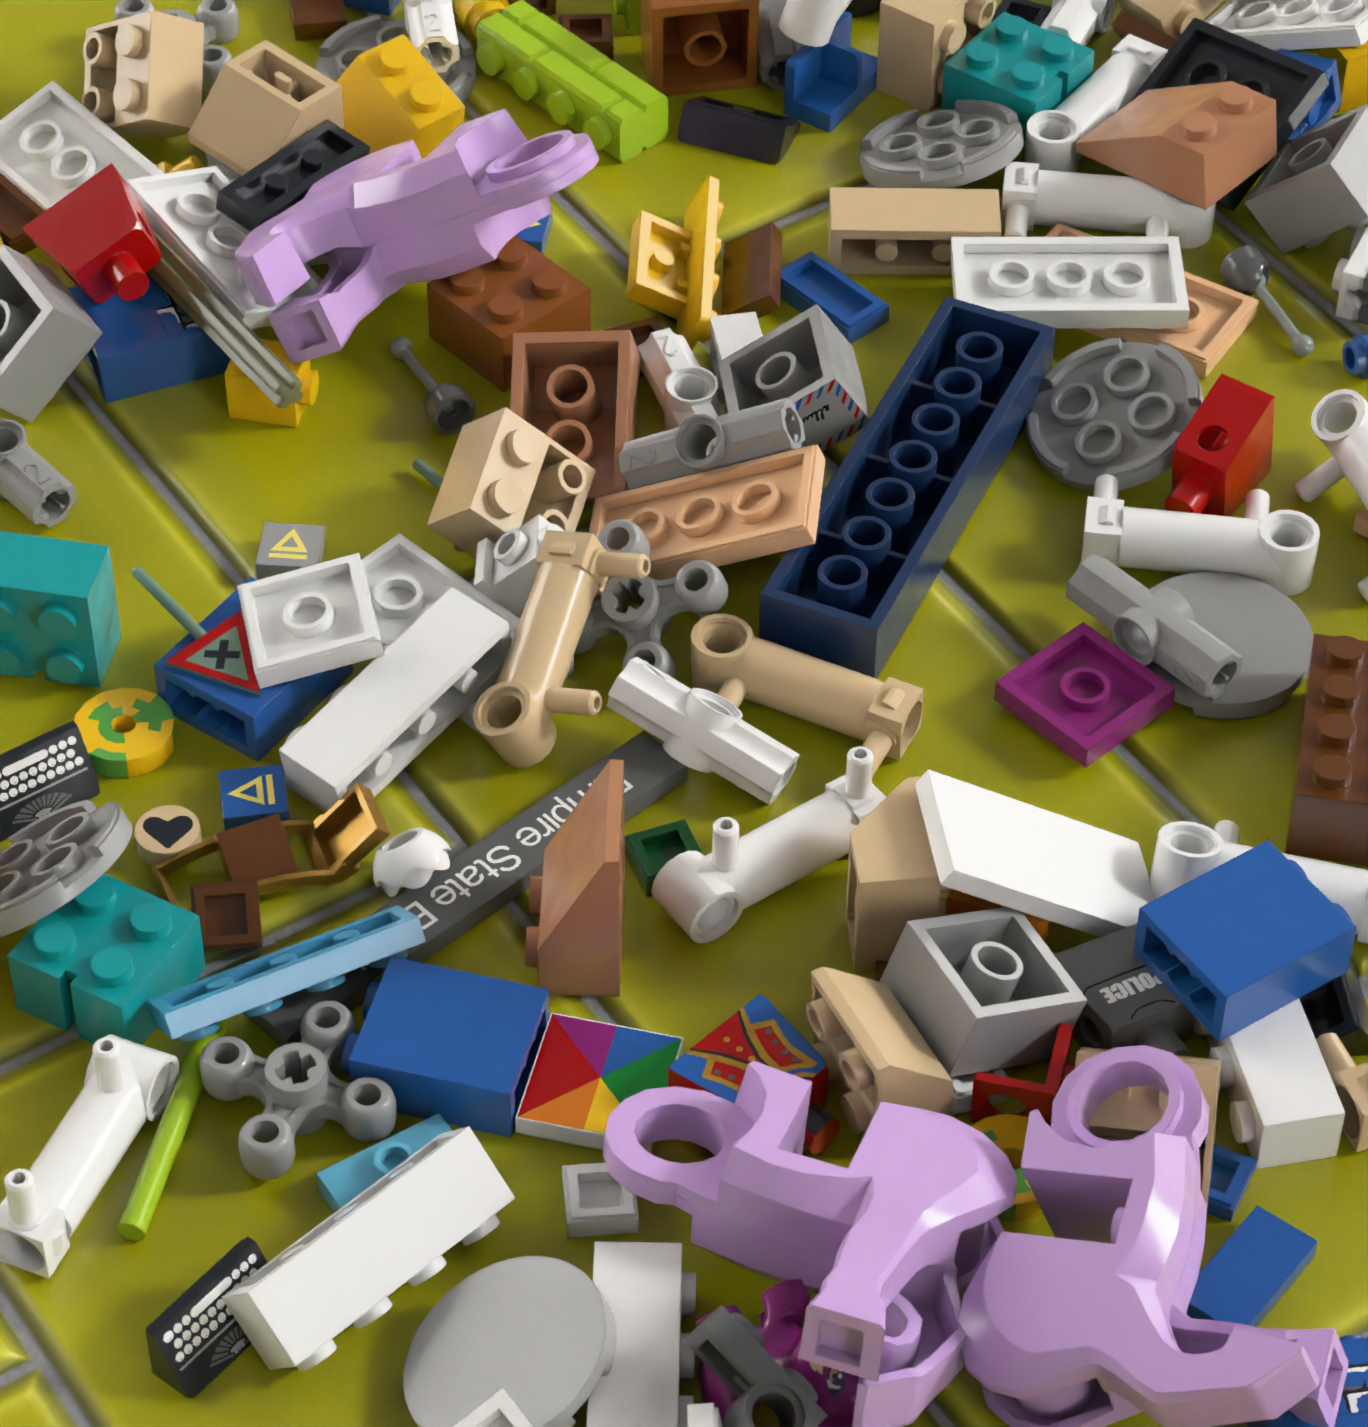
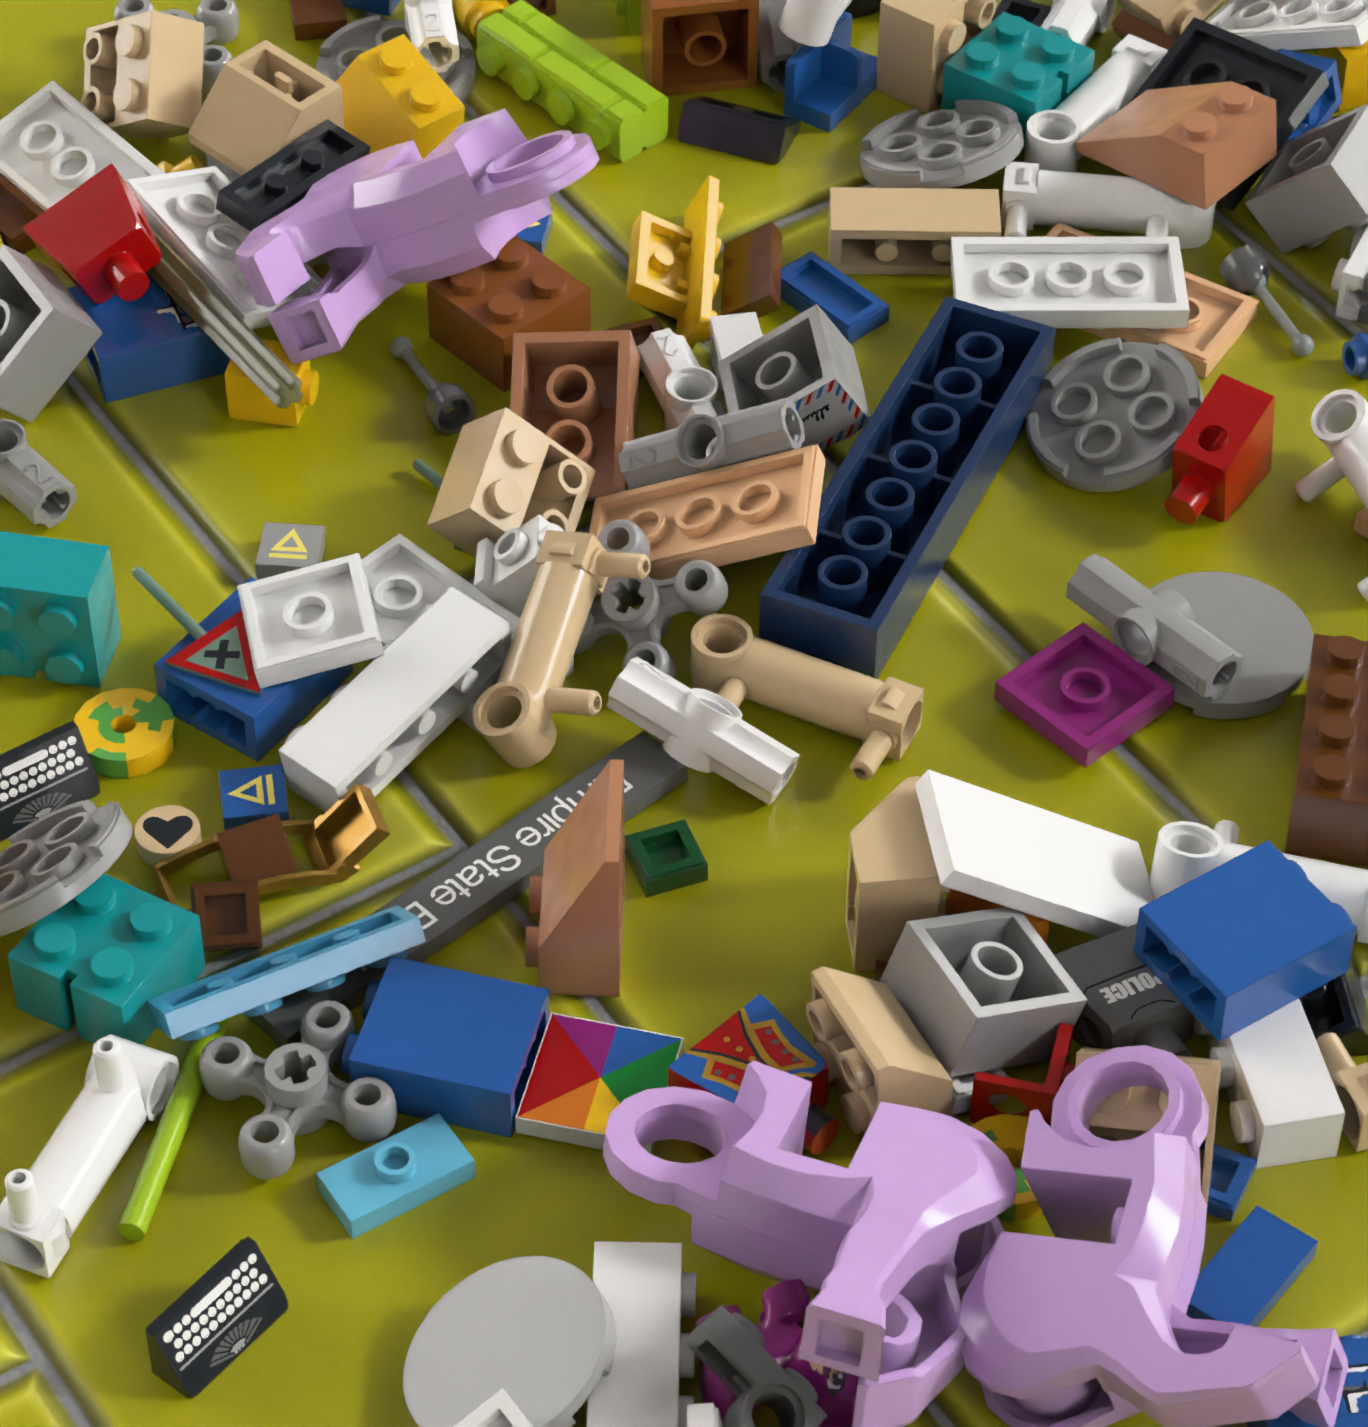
white brick [222,1127,515,1372] -> none
white plate [372,827,451,897] -> none
reddish brown tile [559,13,614,61] -> none
white tile [562,1163,639,1238] -> none
white piece [651,746,886,943] -> none
white piece [1081,474,1320,596] -> none

